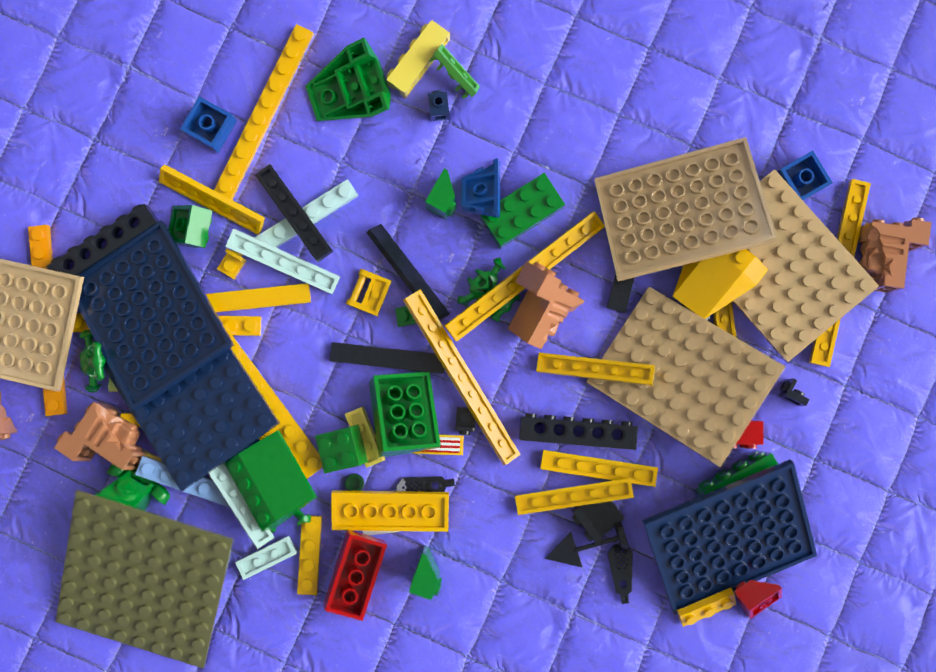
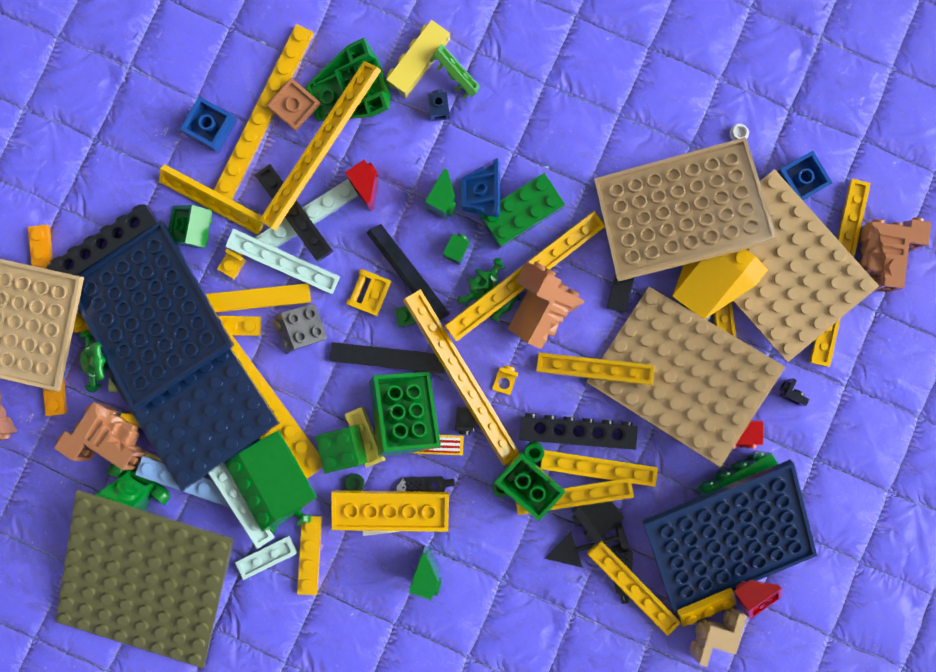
red brick [323,529,387,621] -> none
none -> yellow plate [259,61,381,231]
none -> nougat tile [266,78,321,132]
none -> bracket [273,304,327,354]
none -> red slope [345,160,378,211]
none -> green brick [443,233,470,265]
none -> yellow bracket [492,365,518,395]
none -> green piece [492,441,566,521]
none -> yellow tile [587,541,681,636]
none -> tan bracket [690,607,747,667]
none -> white plate [729,124,749,140]

